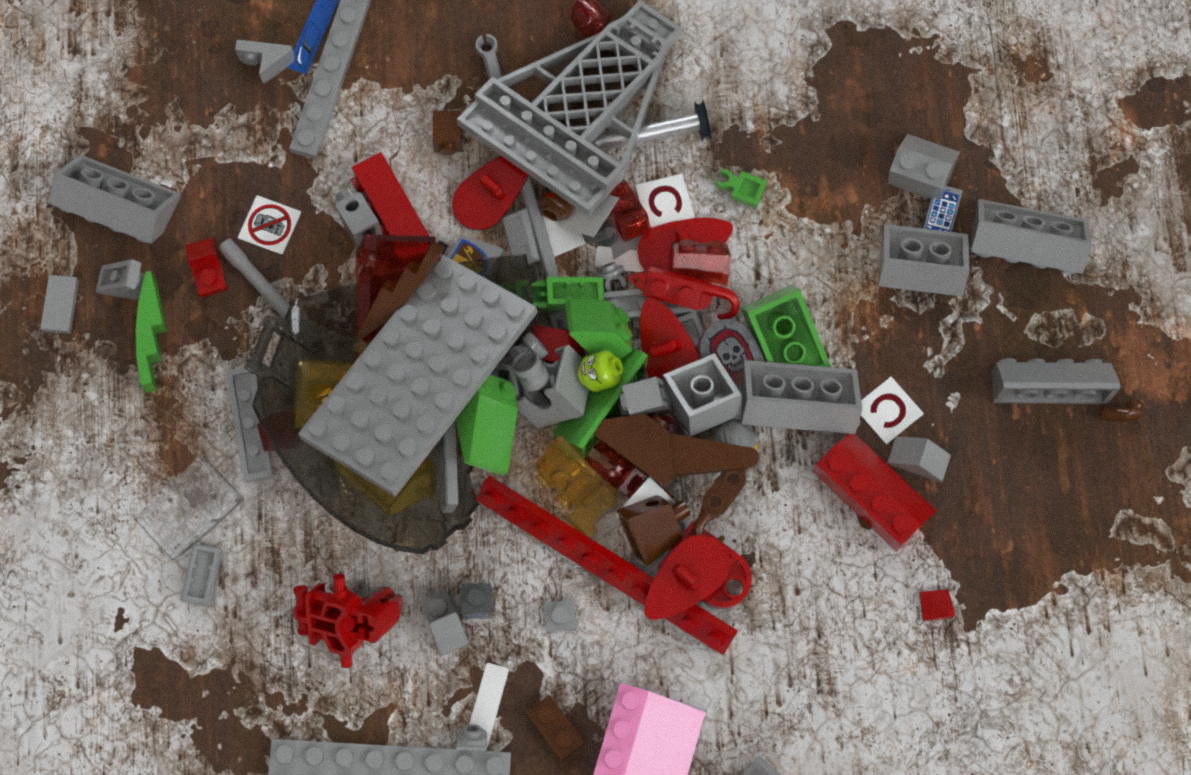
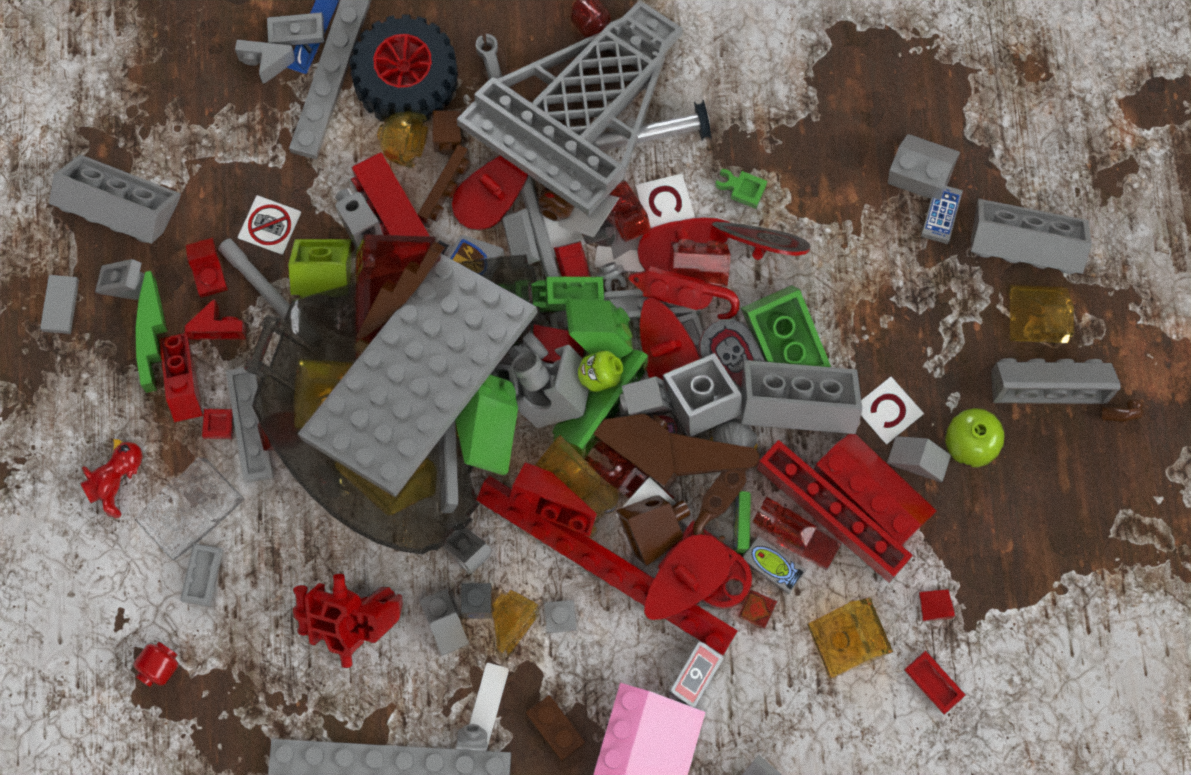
light grey slope [878,224,970,297] -> none
none -> red animal [80,439,143,518]
none -> red head [133,641,179,687]
none -> red slope [159,333,203,422]
none -> red slope [185,299,247,340]
none -> red tile [202,409,234,440]
none -> light grey plate [267,13,325,46]
none -> lime slope [288,239,351,297]
none -> black wheel [350,14,458,126]
none -> clear yellow cylinder [377,110,428,168]
none -> reddish brown plate [417,144,471,228]
none -> light grey slope [439,523,492,574]
none -> clear yellow slope [492,589,540,662]
none -> red slope [508,462,597,537]
none -> red tile [554,241,591,277]
none -> slope [669,641,724,708]
none -> shield [711,222,810,260]
none -> bright green tile [733,491,751,555]
none -> clear red tile [738,589,777,630]
none -> tile [743,536,806,595]
none -> clear red plate [752,497,842,571]
none -> red brick [757,440,913,583]
none -> clear yellow slope [807,597,893,679]
none -> red tile [904,650,966,715]
none -> lime cylinder [945,408,1004,467]
none -> clear yellow slope [1009,285,1074,343]

